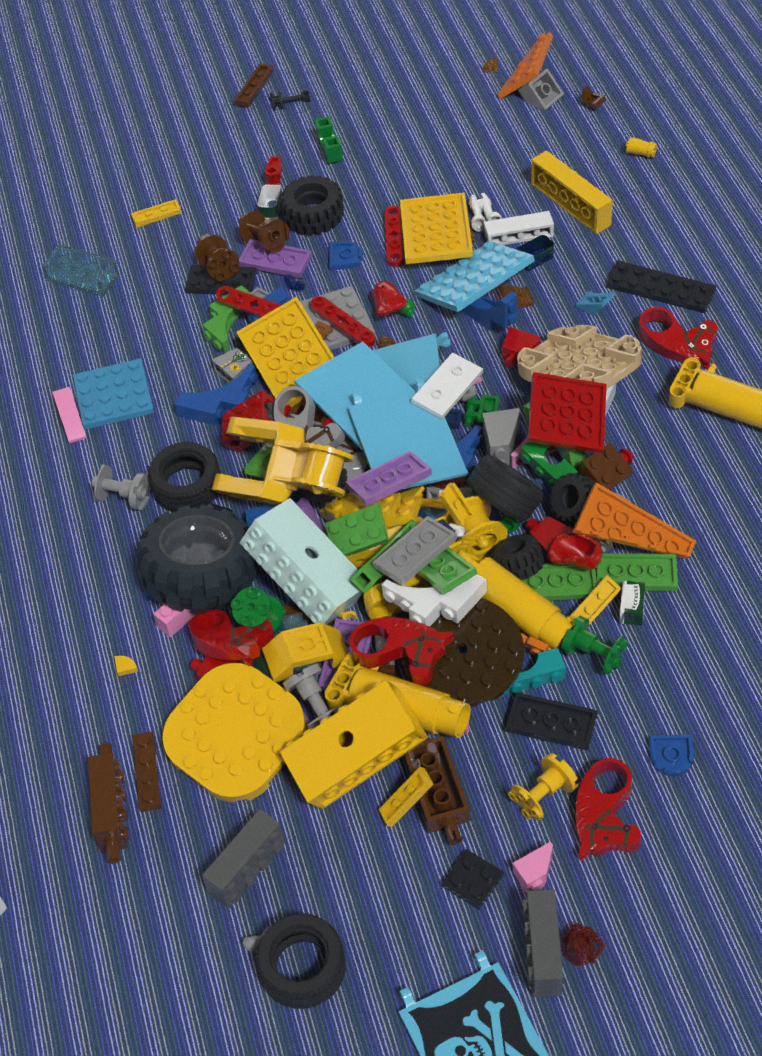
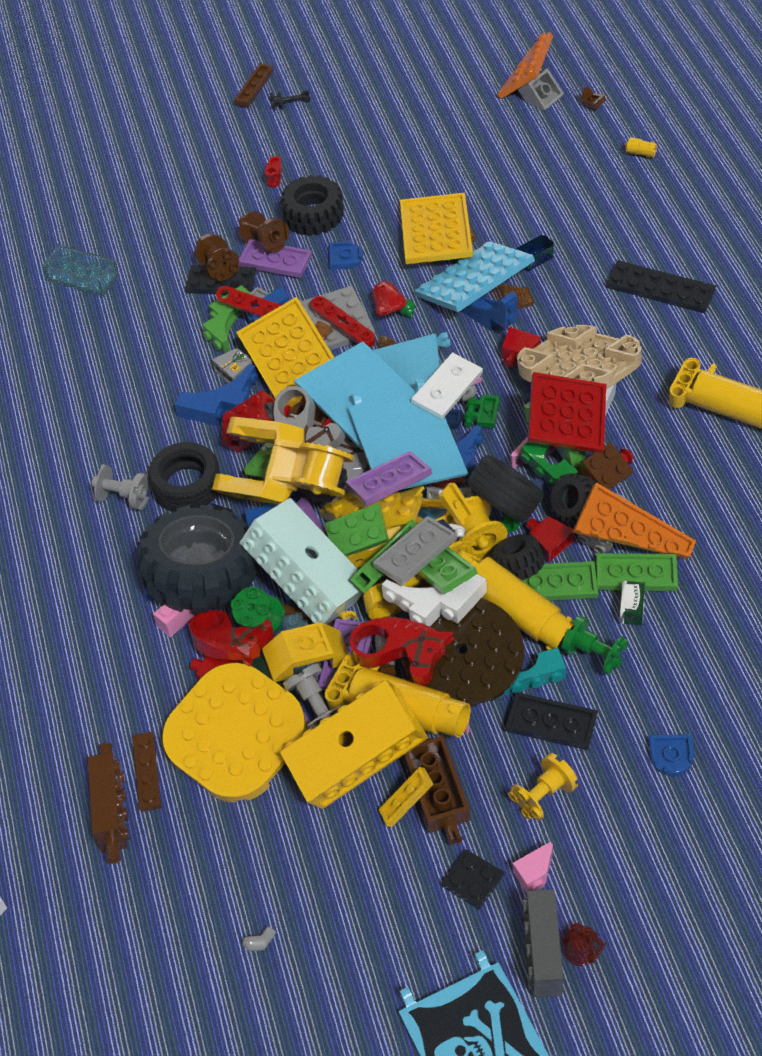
bright pink slope [53,387,87,443] -> none
dark azure plate [73,358,154,430] -> none
yellow tile [114,656,138,676] -> none
yellow tile [131,199,182,228] -> none
dark grey brick [202,809,285,909] -> none
black tyre [256,914,346,1009] -> none
white piece [258,185,282,220] -> none
clear blue arm [284,274,306,291] -> none
green arch [314,116,343,163] -> none
red piece [385,206,404,267] -> none
white piece [469,193,502,232] -> none
clear orange tile [483,58,498,72] -> none
light grey slope [483,408,520,466] -> none
white brick [484,211,554,245] -> none
orange plate [521,633,549,657] -> none
yellow brick [531,150,613,234] -> none
red piece [547,533,603,570] -> none
yellow tile [569,575,622,625] -> none
dark azure slope [575,291,616,316] -> none
red animal [576,758,641,861] -> none
red animal [638,307,718,370] -> none

